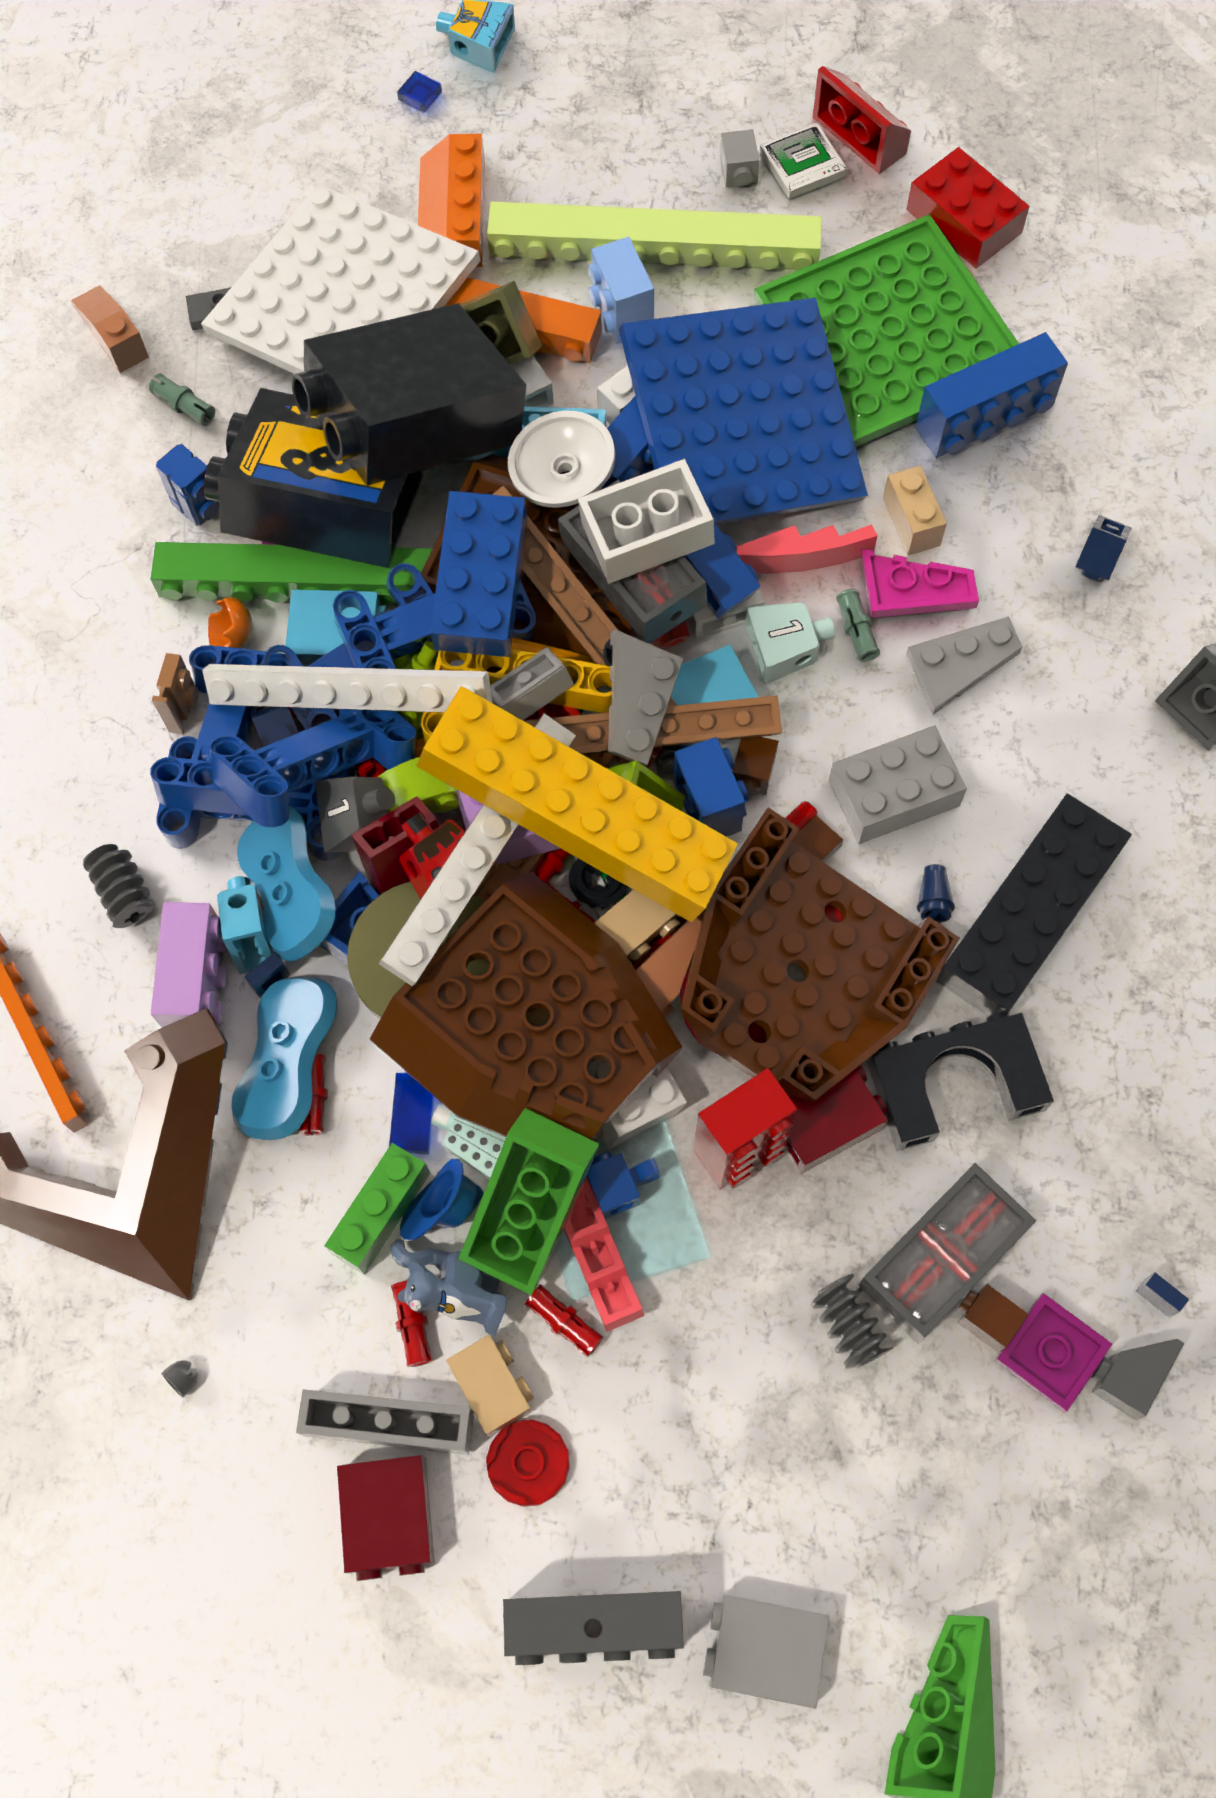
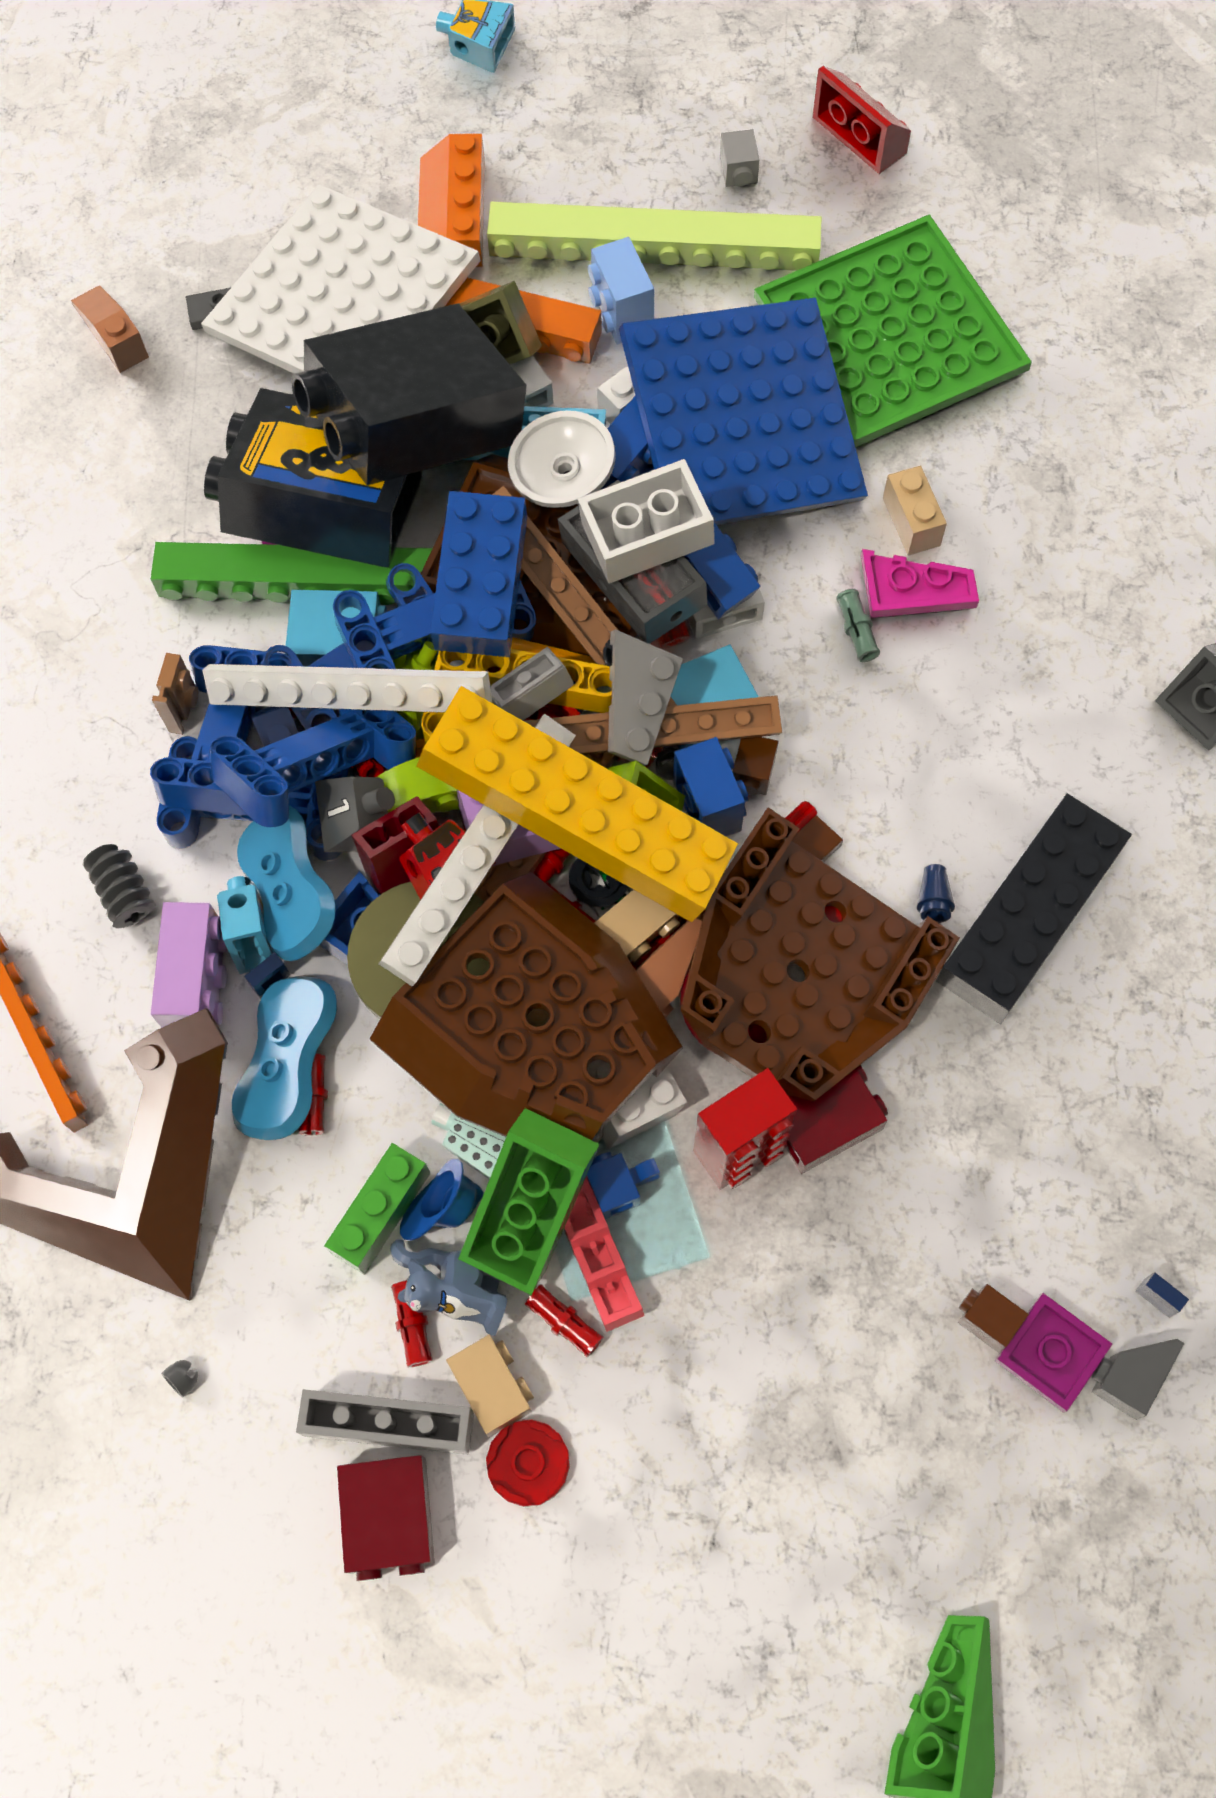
sand green pin [149,373,215,426] -> none
blue brick [156,444,219,526] -> none
orange hair [208,597,253,649] -> none
clear blue tile [389,1073,434,1154] -> none
clear blue tile [397,71,442,113] -> none
dark grey brick [503,1591,684,1665] -> none
light grey brick [703,1595,829,1709] -> none
coral slope [736,524,878,574] -> none
light aqua torso [745,602,835,684] -> none
tile [759,122,847,199] -> none
dark grey piece [811,1274,894,1369] -> none
light grey brick [829,725,967,844] -> none
clear brick [858,1163,1037,1344] -> none
black arch [868,1012,1054,1152] -> none
red brick [906,147,1030,269] -> none
light grey wing [906,616,1023,715] -> none
blue brick [915,332,1068,458] -> none
dark blue slope [1075,515,1132,581] -> none

